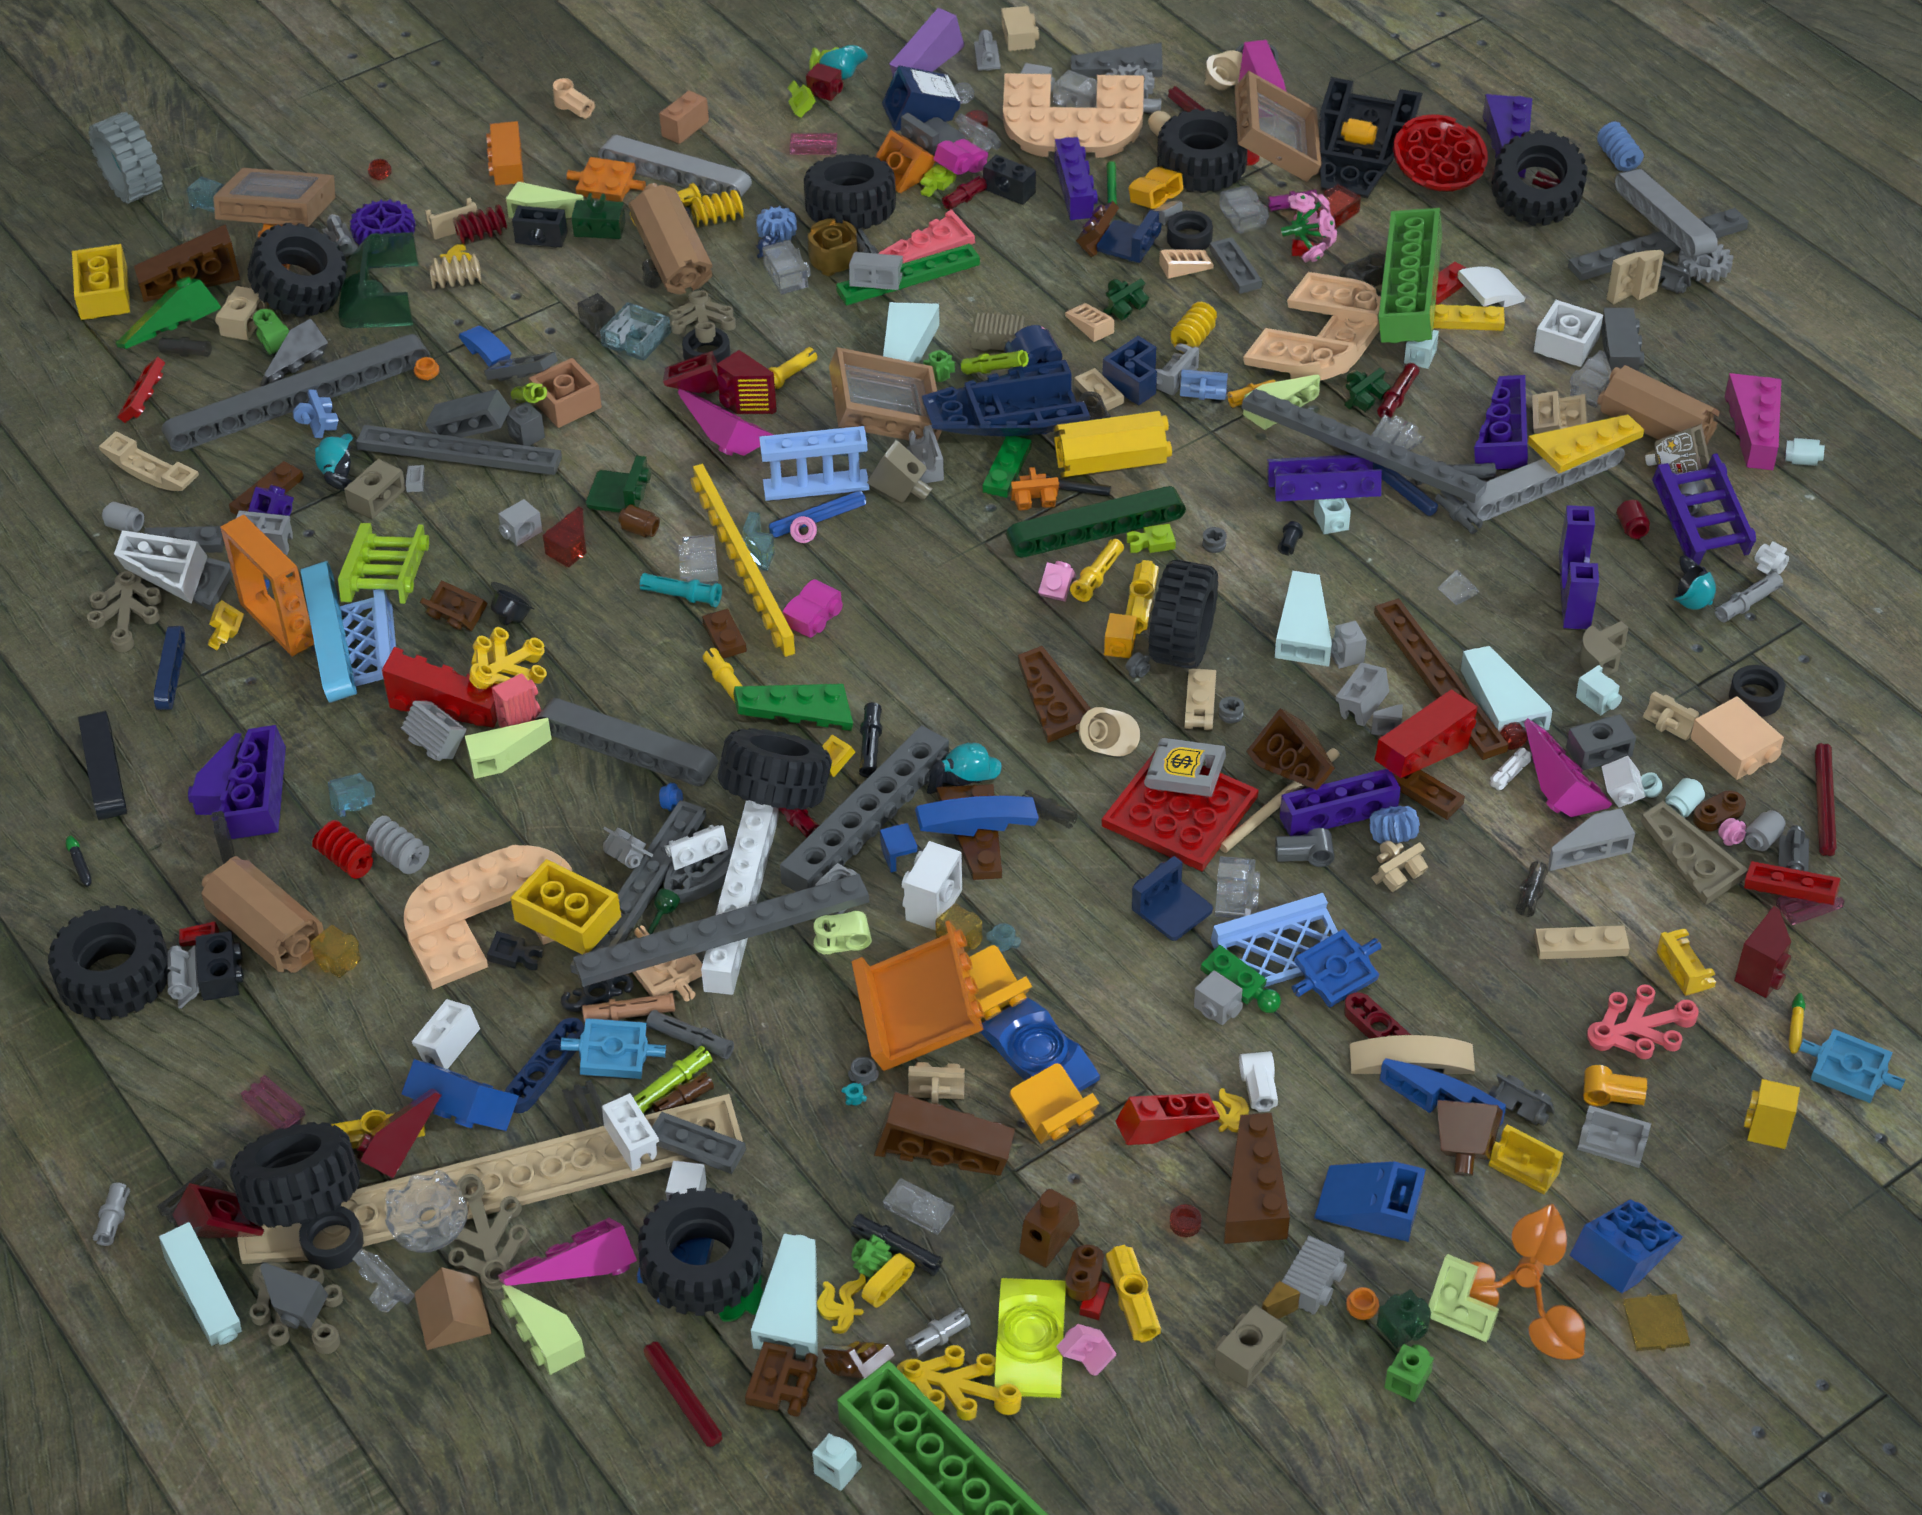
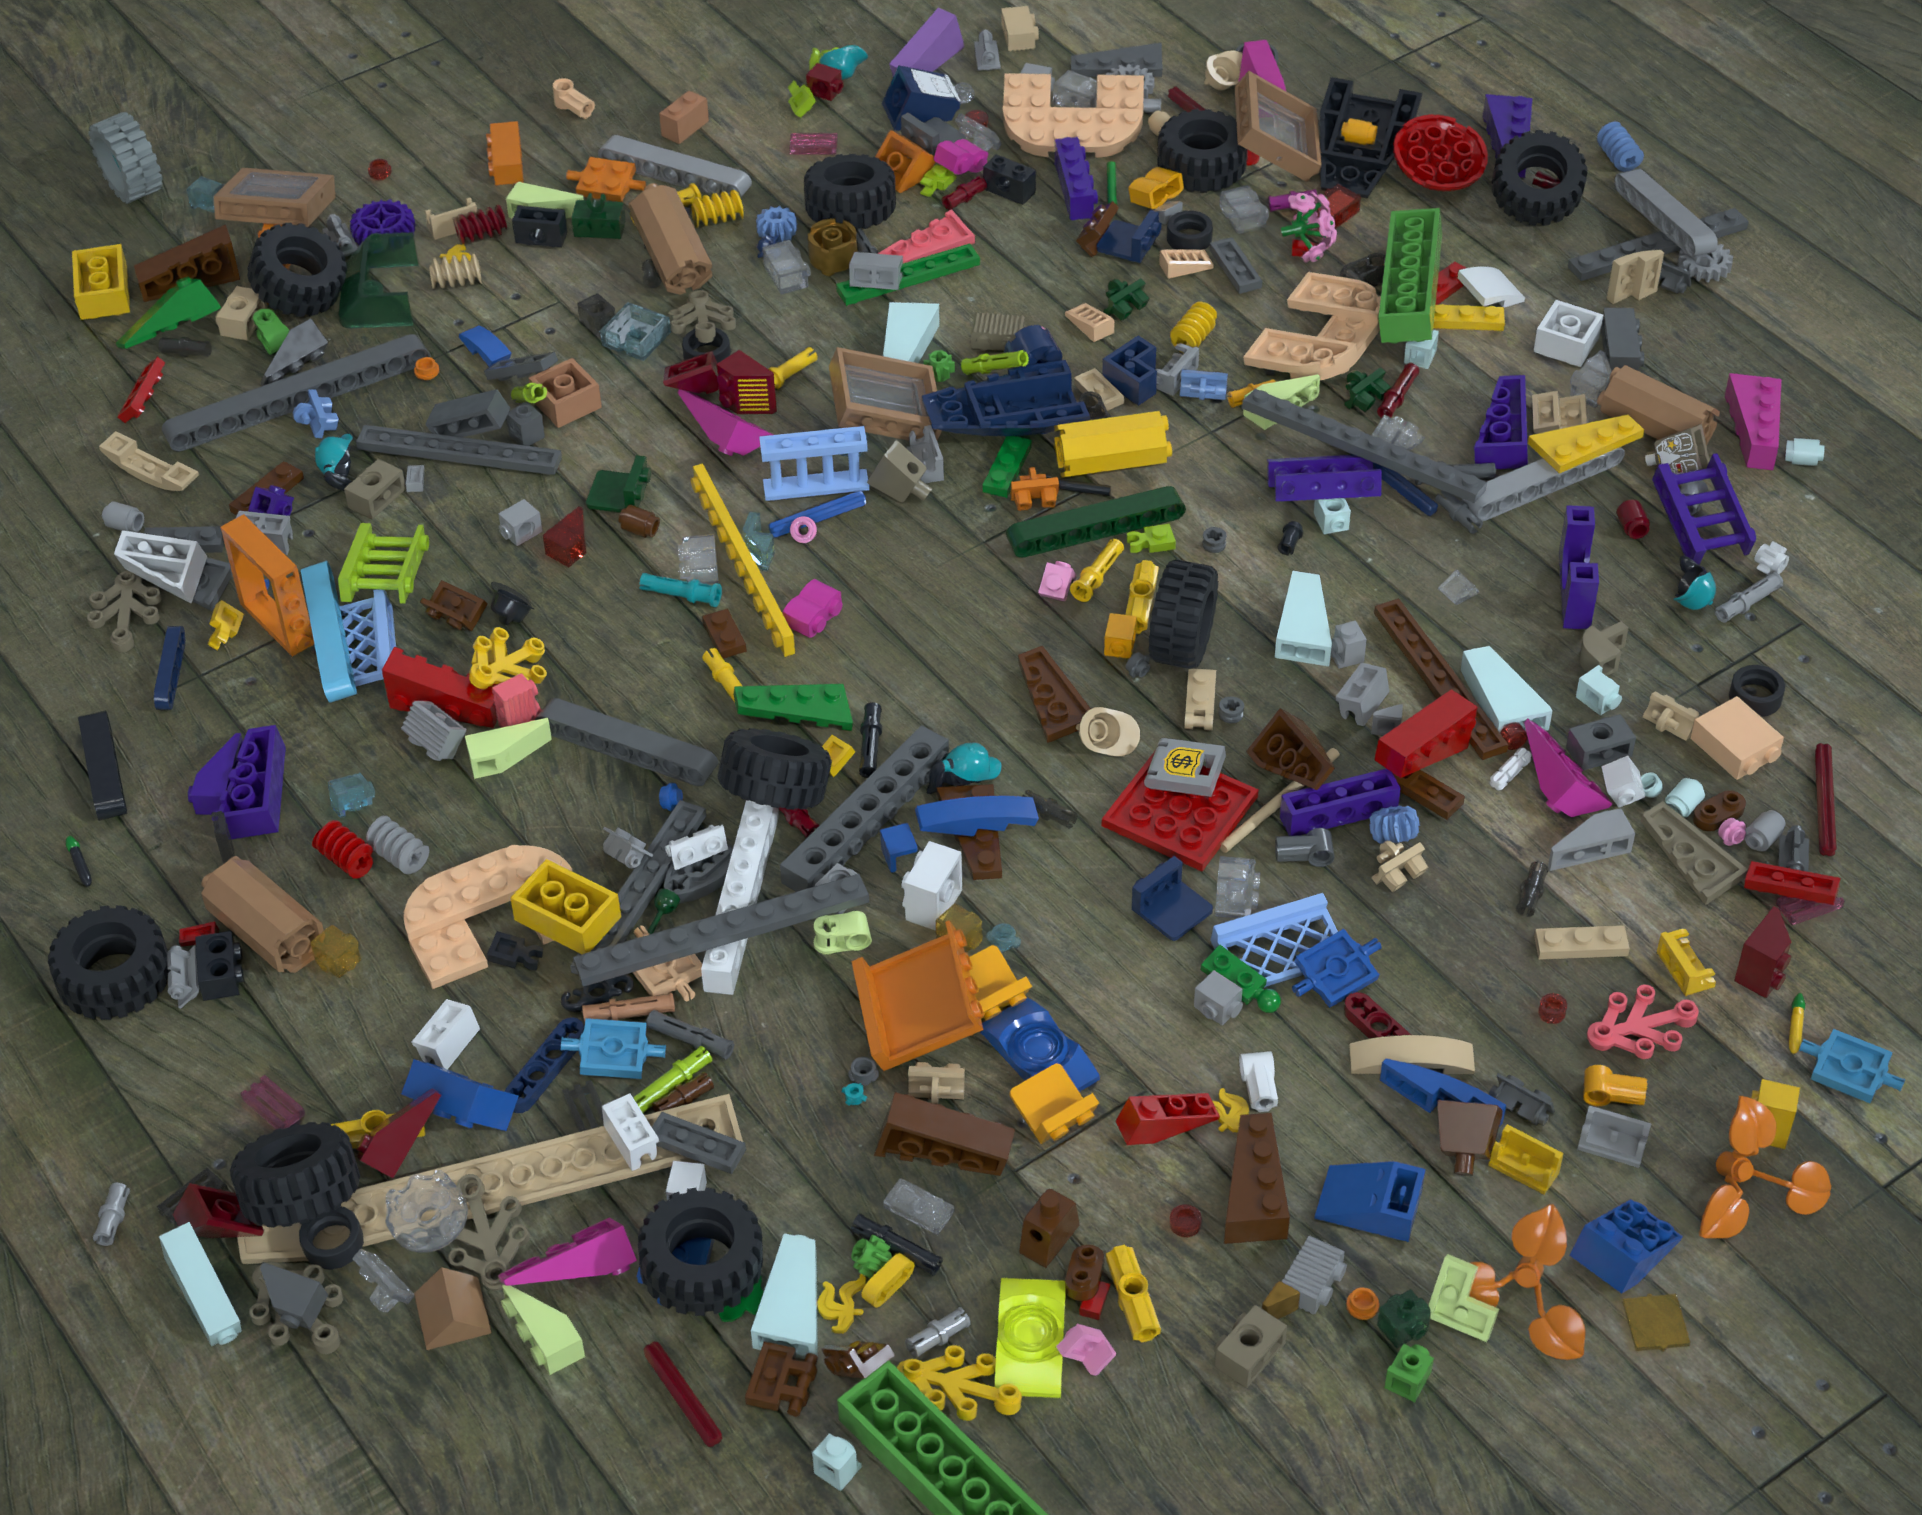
none -> clear red bush [1538,993,1567,1024]
none -> orange plant [1699,1096,1831,1238]

